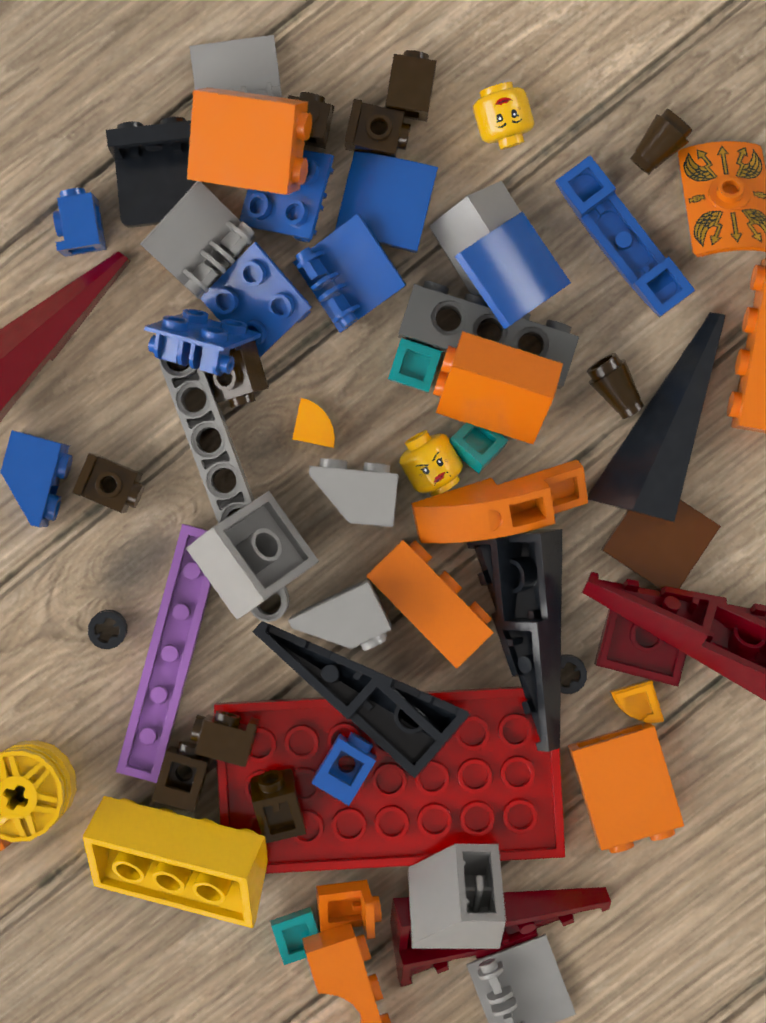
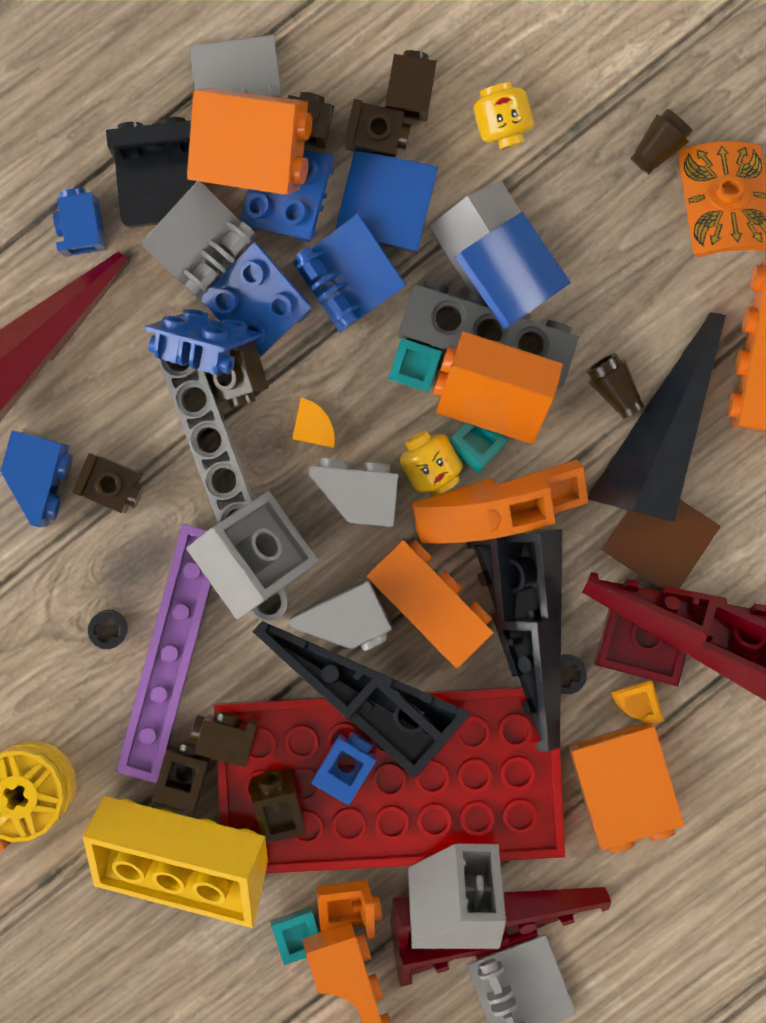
blue slope [555,155,695,318] -> none

